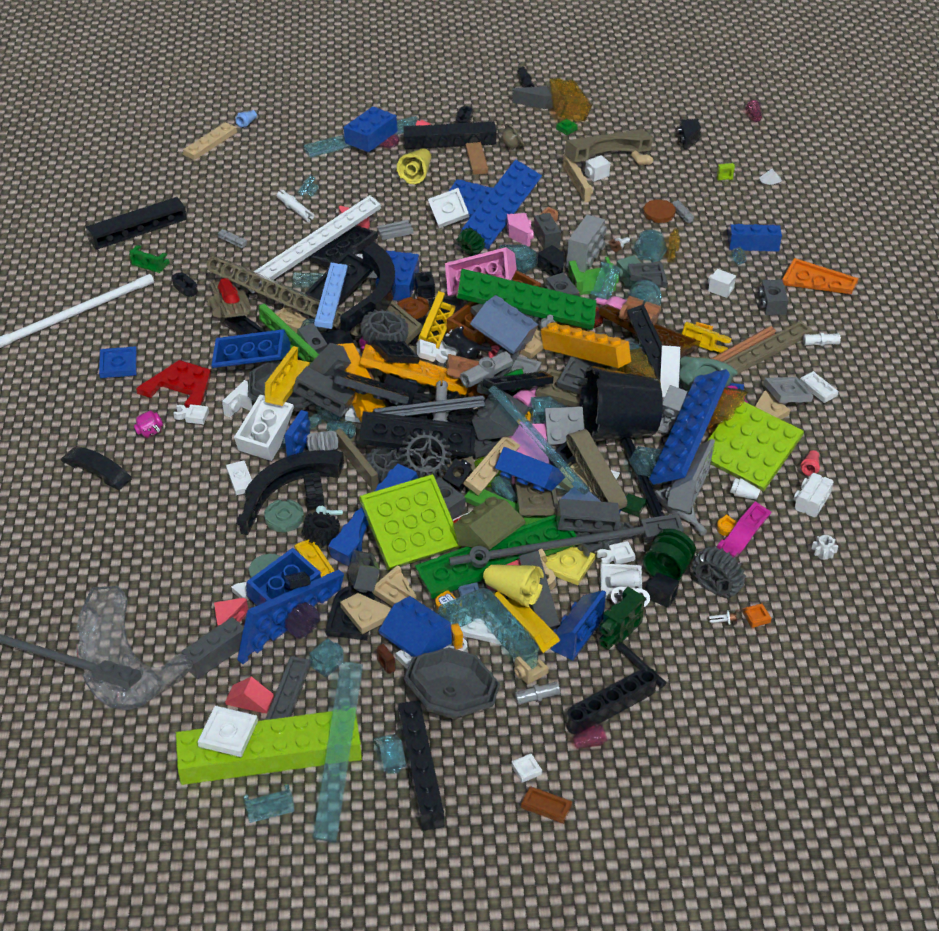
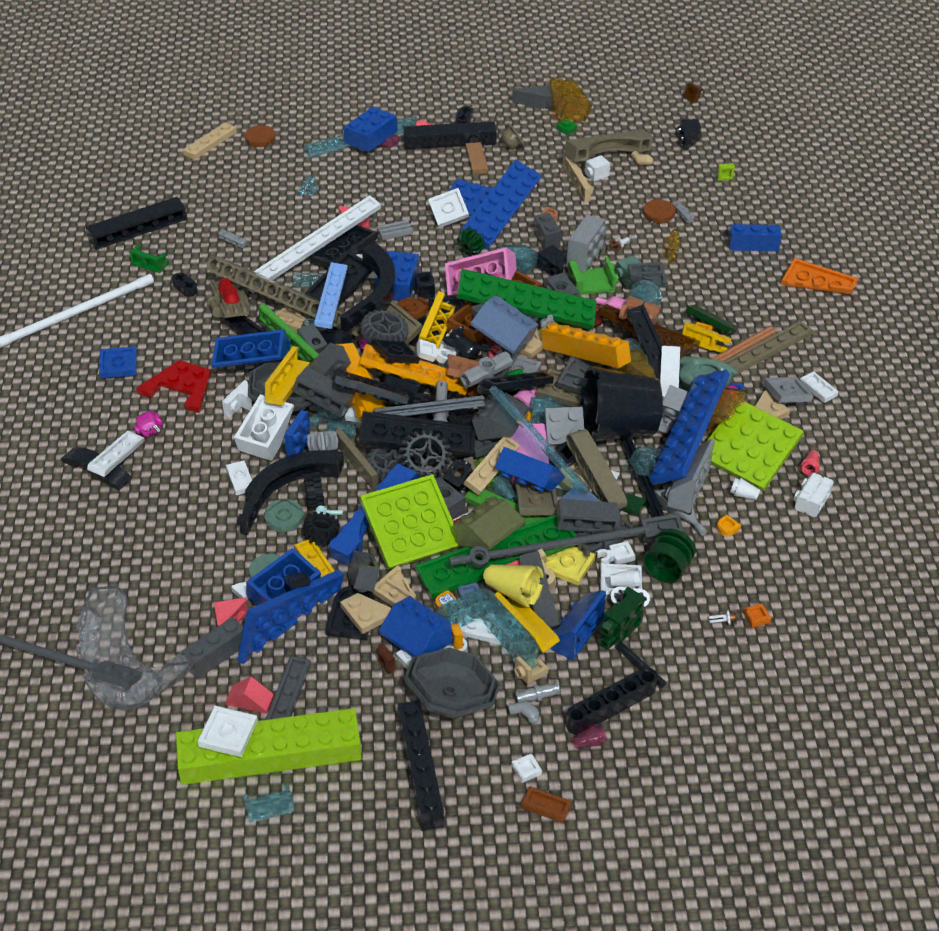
white plate [174,404,209,425] -> none
light blue cone [235,110,257,127] -> none
white pin [277,190,314,222] -> none
clear purple gear [285,602,320,639] -> none
clear light blue brick [309,638,344,678] -> none
clear light blue tile [313,661,363,842] -> none
clear light blue slope [373,734,406,774] -> none
light yellow cone [397,149,431,184] -> none
bright pink slope [507,213,534,246] -> none
black pin [517,67,535,87] -> none
clear light blue hinge [590,261,621,300] -> none
clear light blue cone [634,230,667,262] -> none
black brick [645,572,679,608] -> none
dark grey gear [691,546,746,598] -> none
white brick [708,269,736,298] -> none
dark pink piece [717,501,772,557] -> none
clear light blue tile [732,247,746,265] -> none
clear pink cone [746,100,762,122] -> none
dark grey brick [758,279,789,315] -> none
white tile [759,169,782,185] -> none
white pin [803,332,841,346] -> none
white gear [812,535,838,560] -> none
none -> white tile [87,431,144,477]
none -> dark orange tile [245,125,276,147]
none -> light grey arm [509,701,540,723]
none -> reddish brown tile [683,83,703,103]
none -> dark green tile [685,305,738,334]

